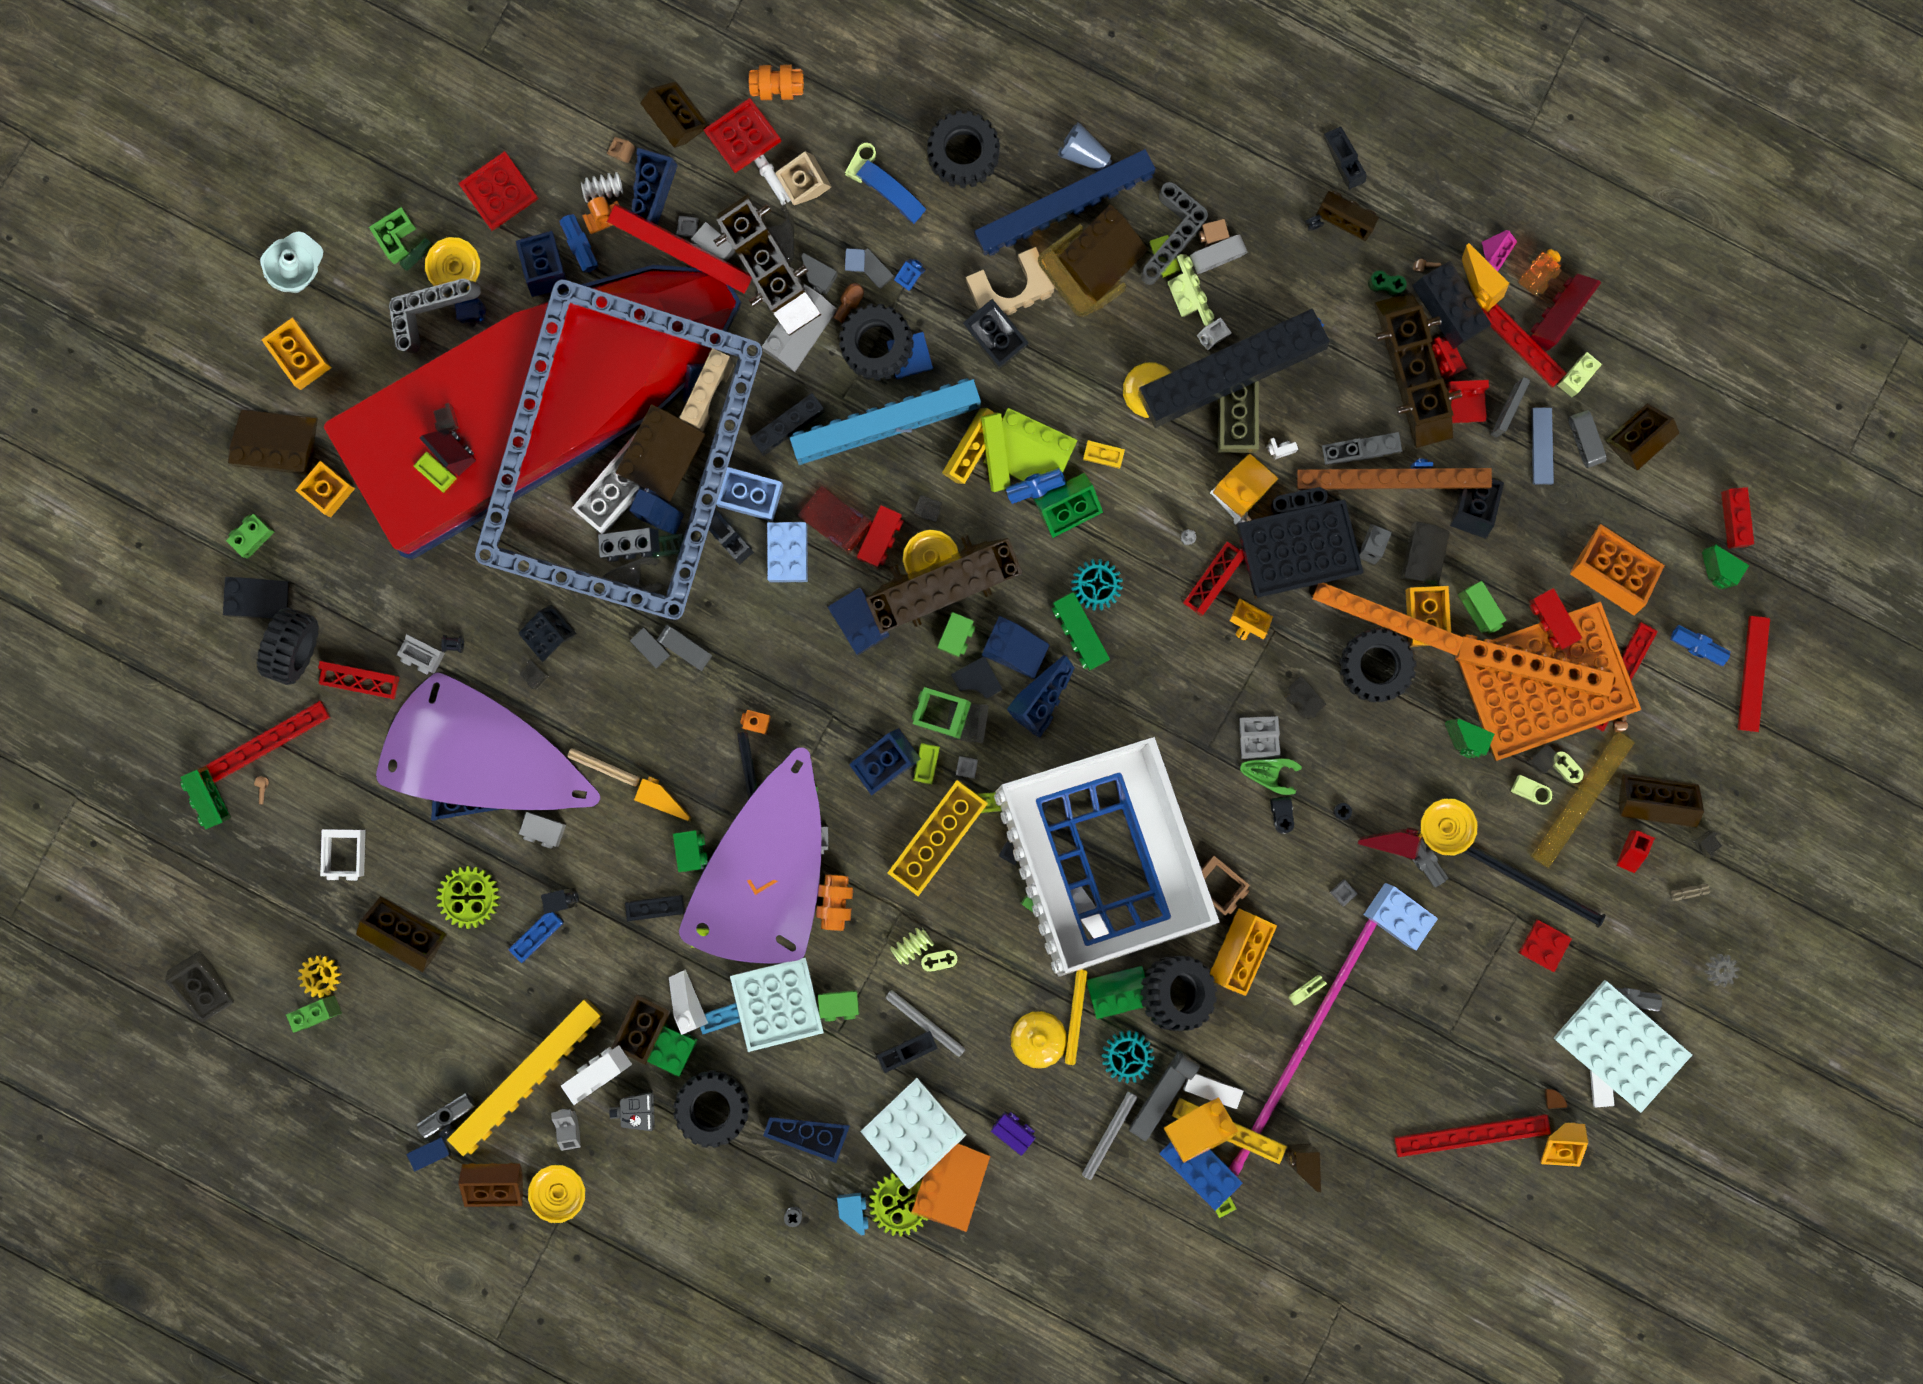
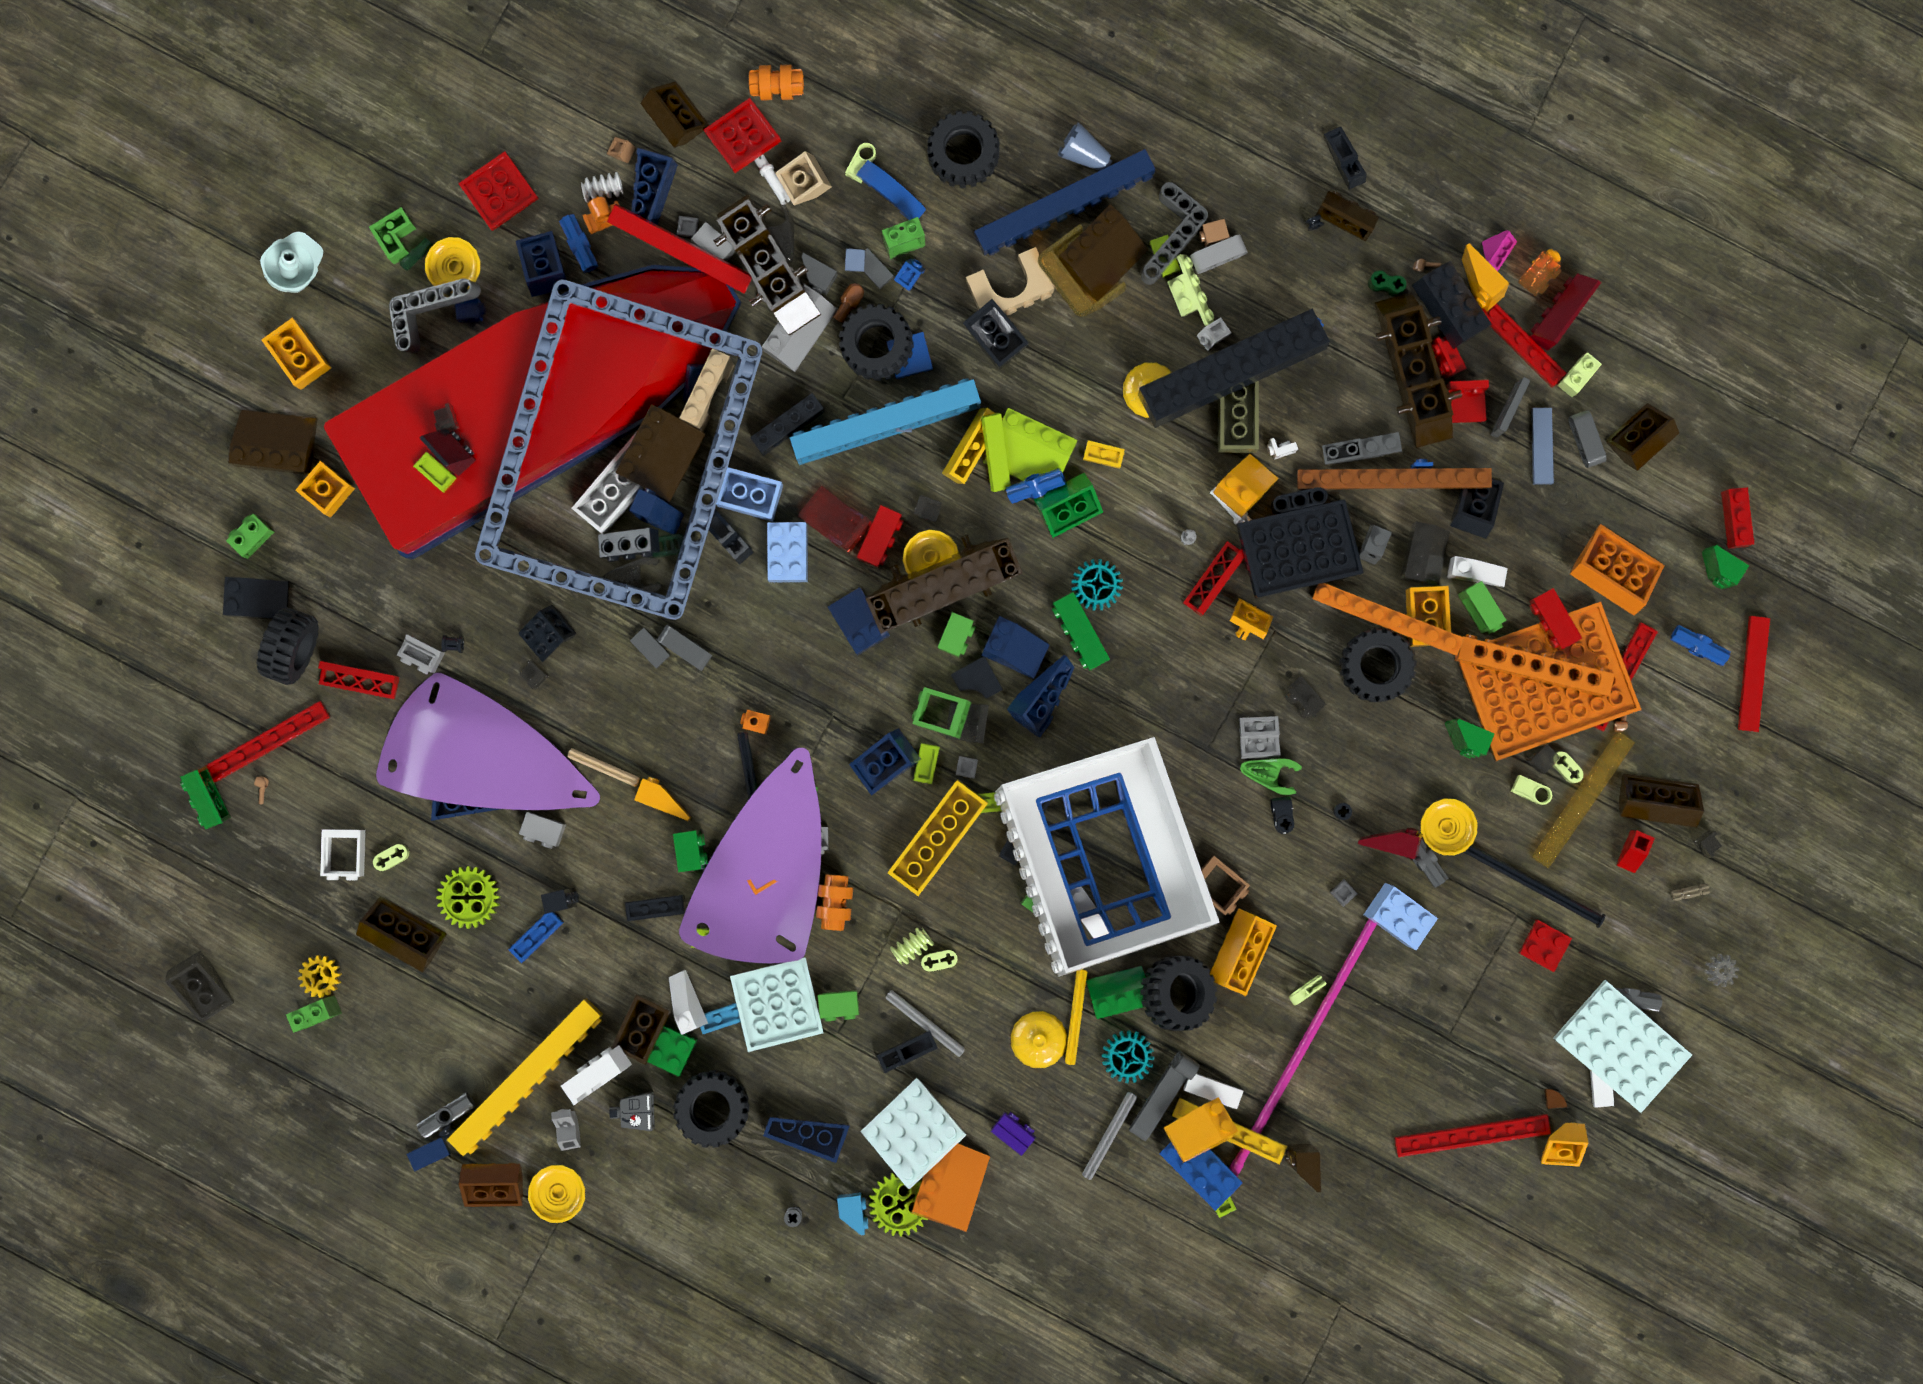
none -> yellowish green beam [373,844,409,871]
none -> bright green window [882,217,925,259]
none -> white slope [1447,556,1507,587]

